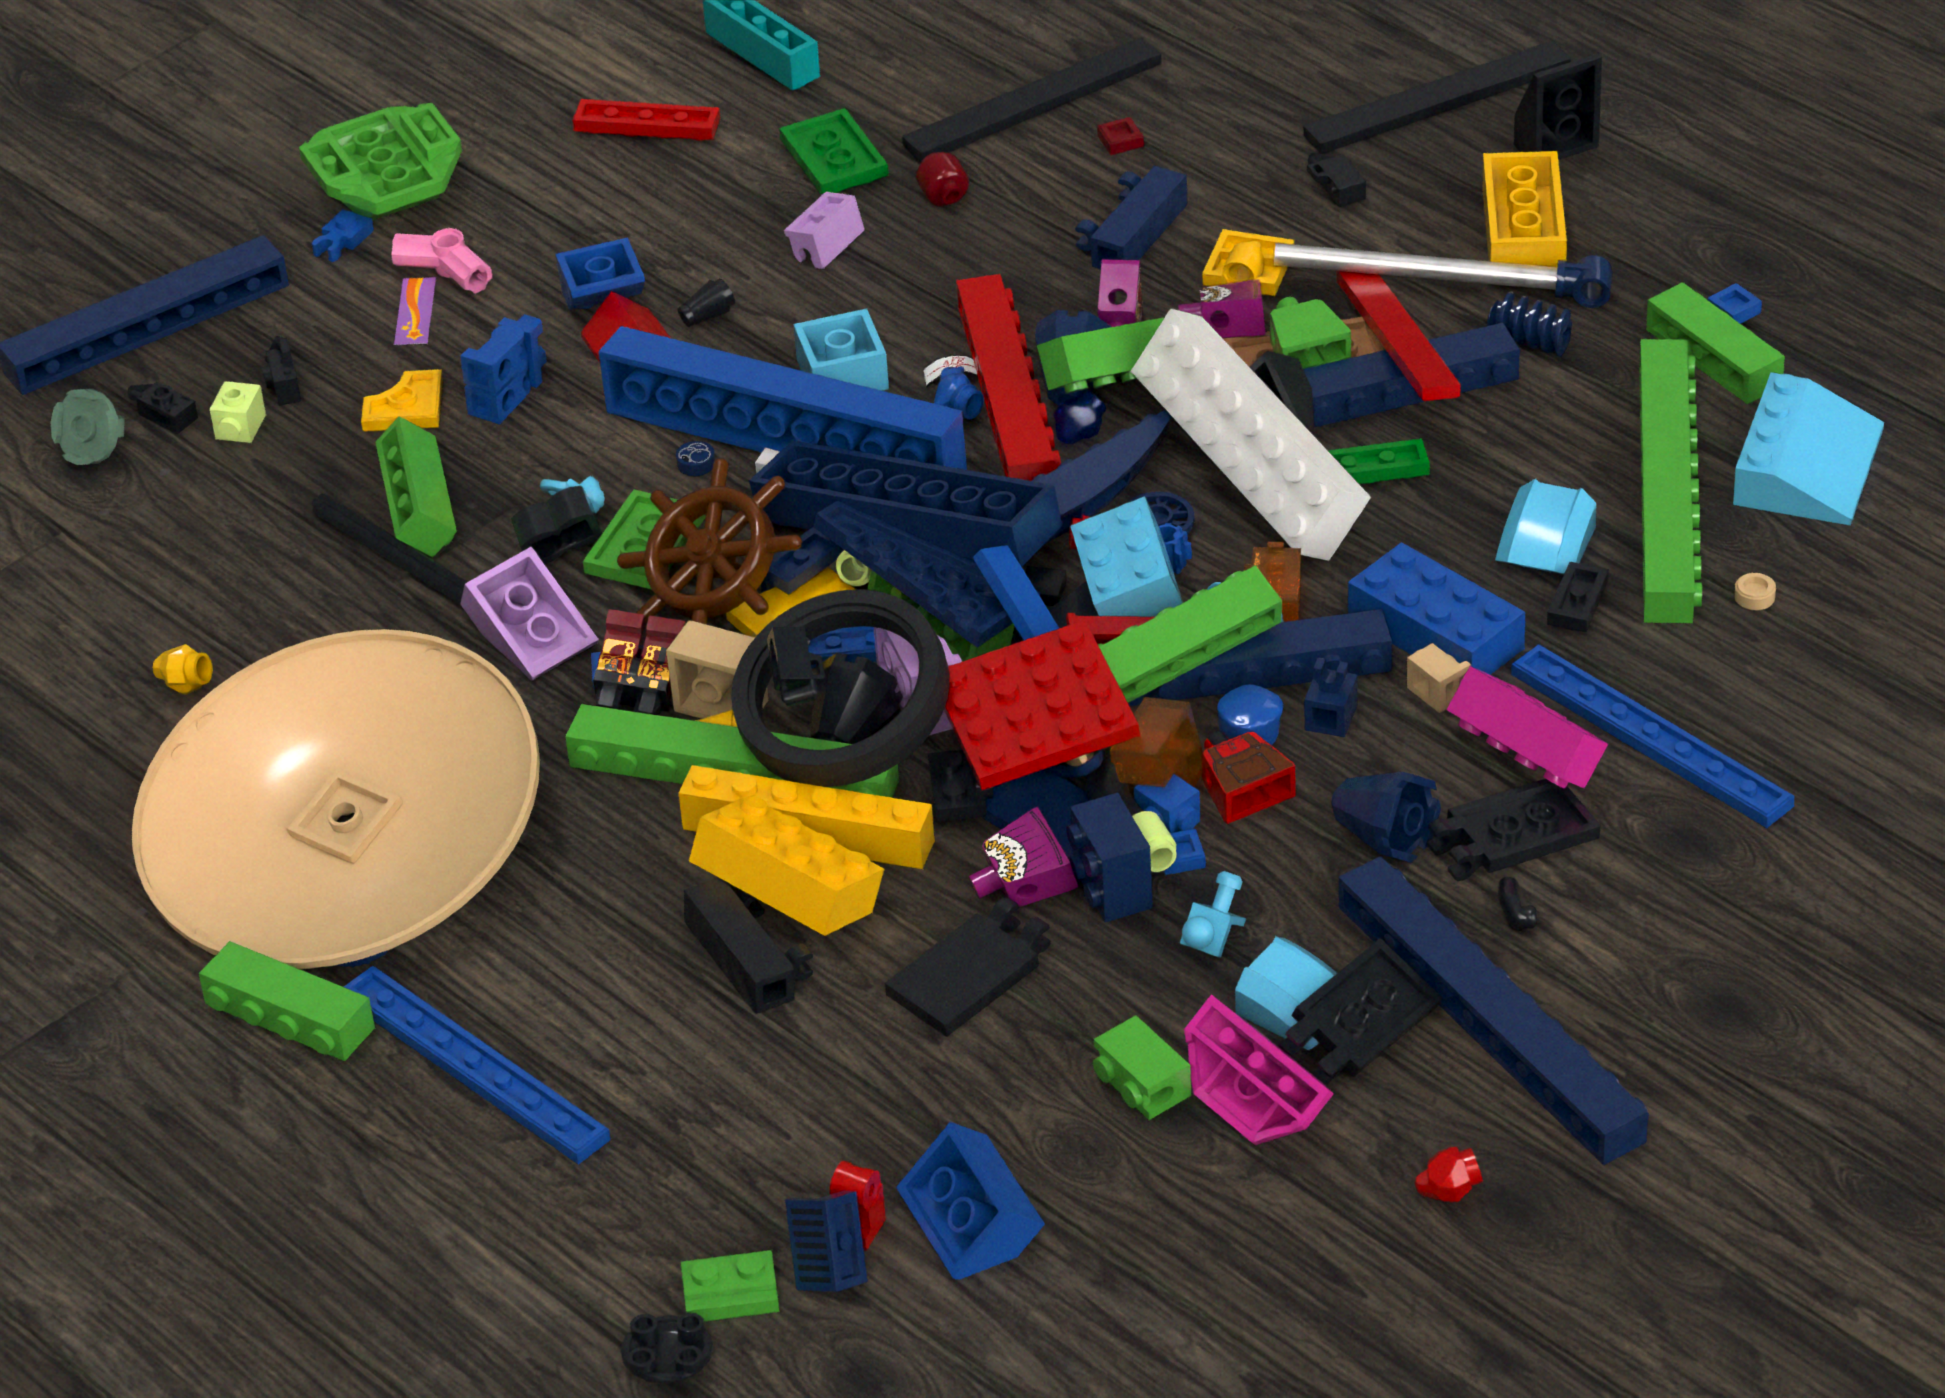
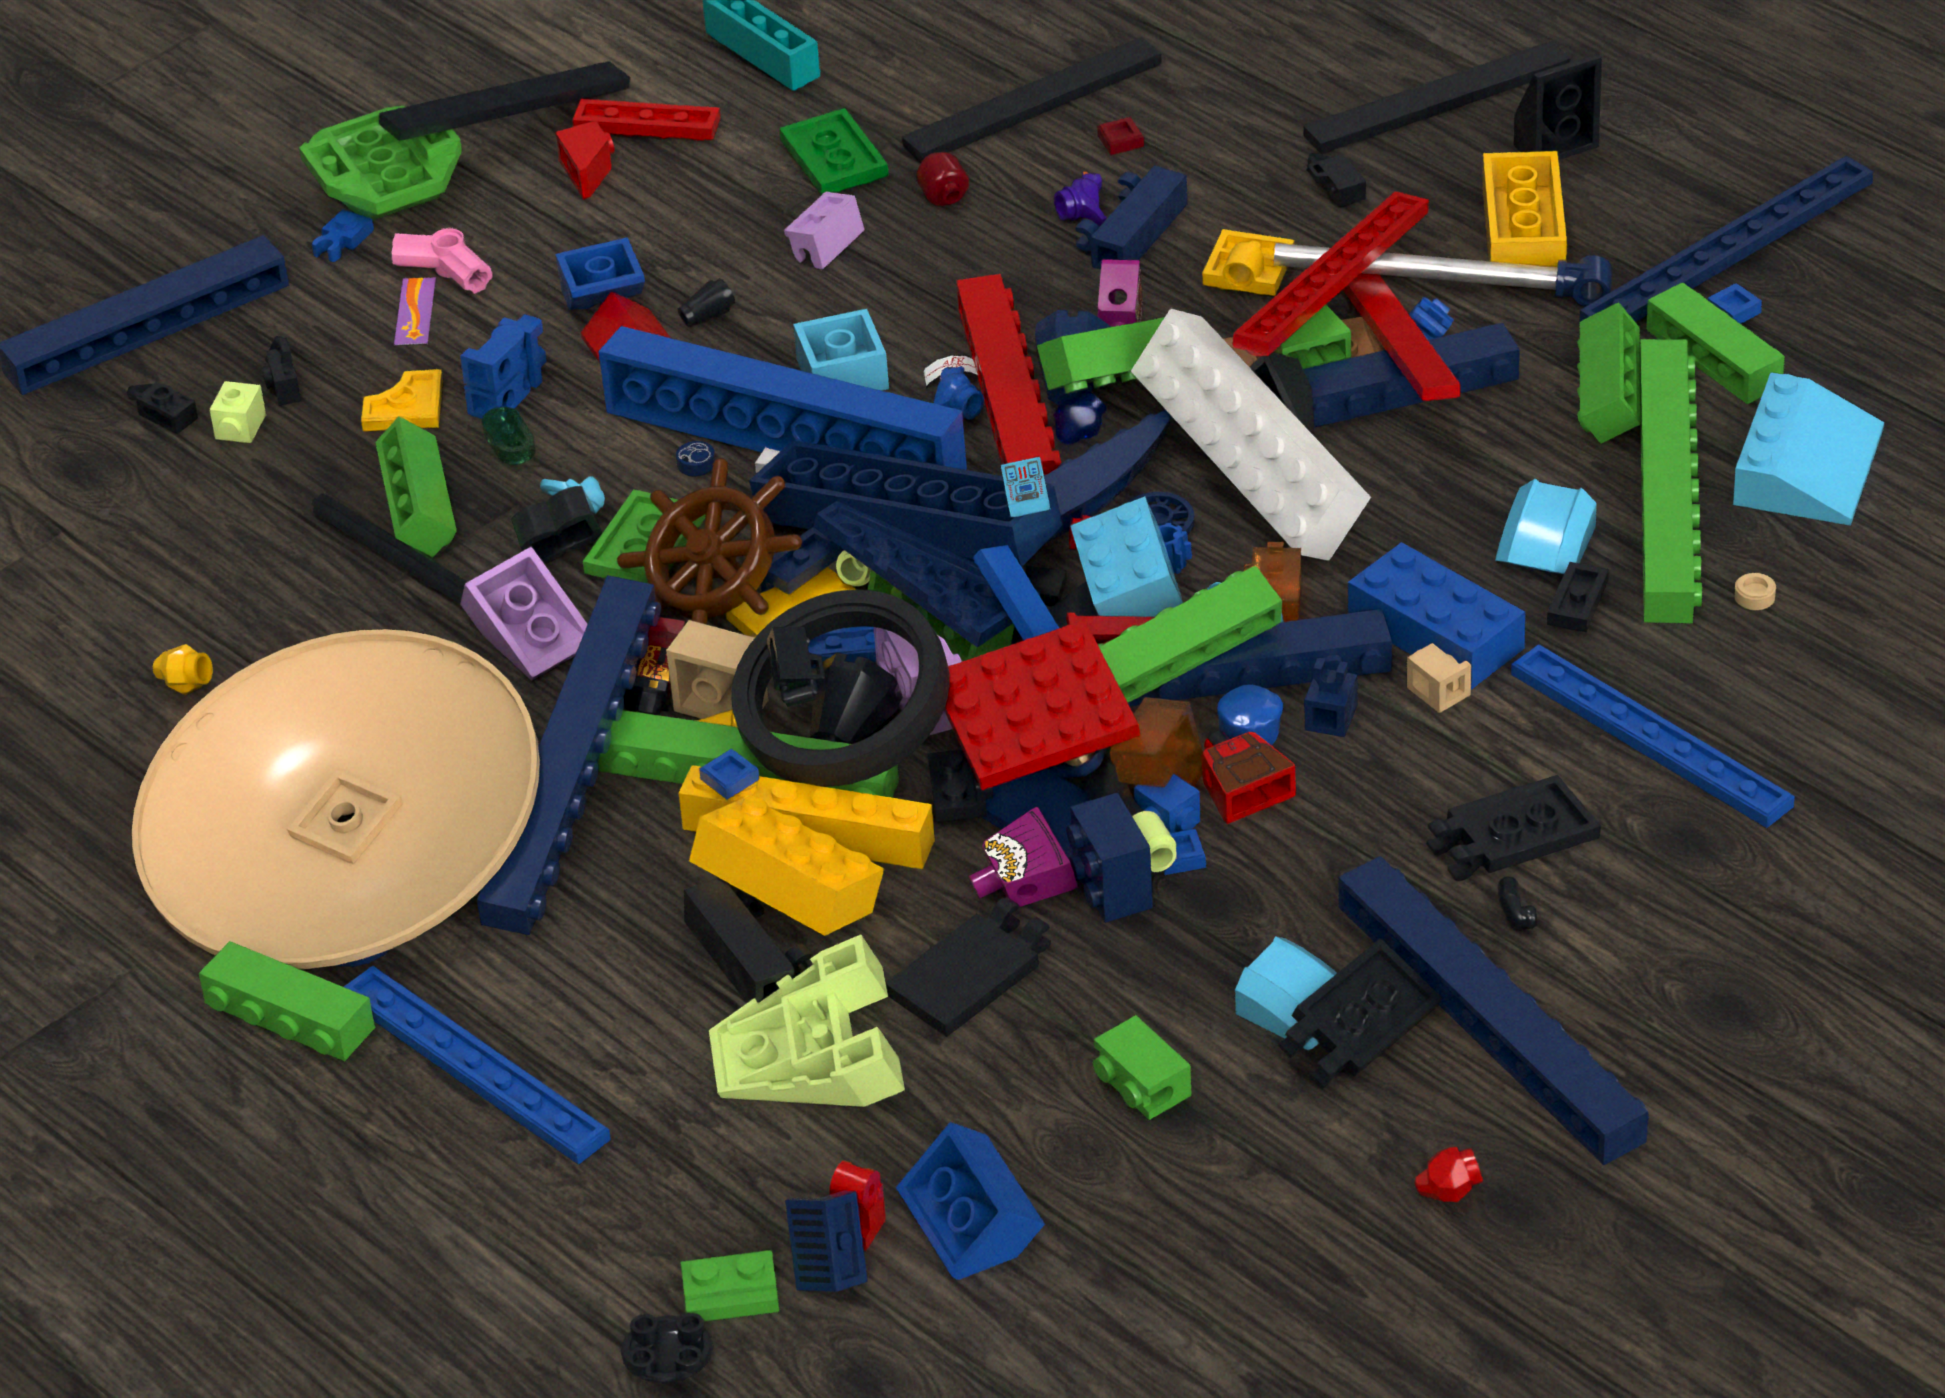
sand green tile [50,389,125,465] -> none
magenta torso [1178,279,1266,338] -> none
medium azure piece [1180,871,1246,957] -> none
dark pink wedge [1184,994,1334,1145] -> none
green plate [1327,438,1430,484] -> none
dark blue cone [1331,772,1441,863] -> none
dark pink wedge [1446,666,1608,789] -> none
dark blue piece [1487,291,1572,357] -> none
none -> black tile [378,61,630,141]
none -> dark blue brick [477,575,661,935]
none -> clear green plate [482,407,535,465]
none -> red slope [556,121,614,199]
none -> blue tile [699,748,759,800]
none -> yellowish green wedge [709,935,905,1107]
none -> medium azure tile [1001,457,1051,517]
none -> dark purple animal [1054,172,1107,227]
none -> red plate [1233,191,1429,356]
none -> blue gear [1409,297,1454,340]
none -> bright green brick [1577,302,1641,444]
none -> dark blue plate [1579,156,1873,322]

